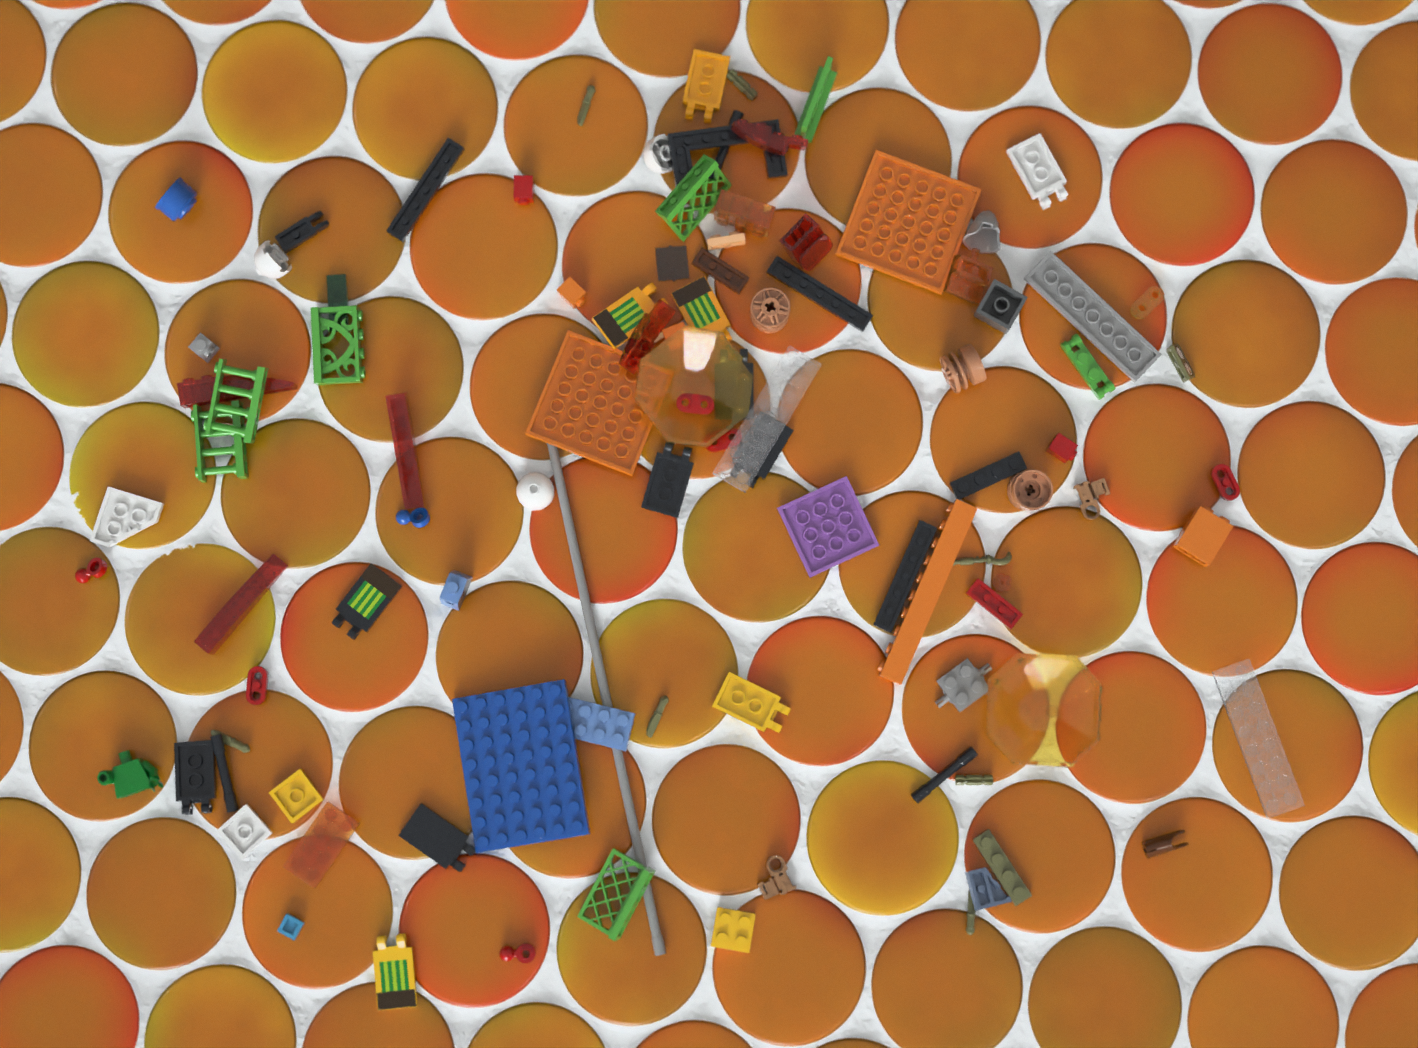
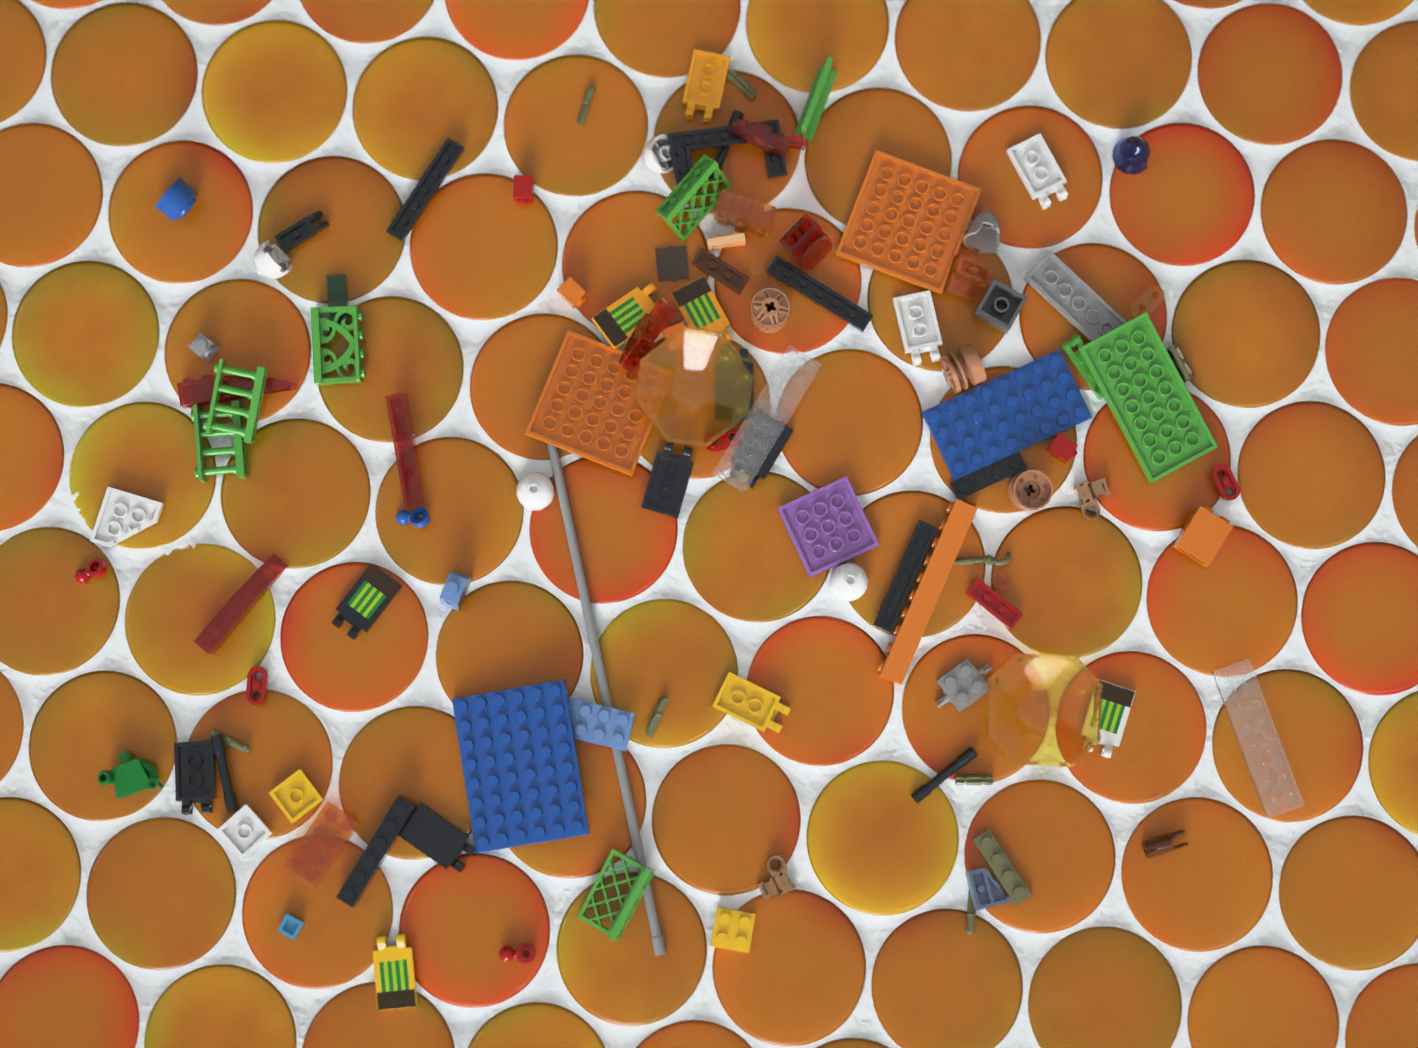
red plate [676,393,715,415] -> none
none -> black brick [336,795,418,908]
none -> white cylinder [830,563,868,601]
none -> white tile [893,290,943,366]
none -> blue plate [921,349,1092,481]
none -> bright green plate [1078,312,1218,483]
none -> tile [1081,679,1136,758]
none -> clear blue helmet [1112,136,1150,175]

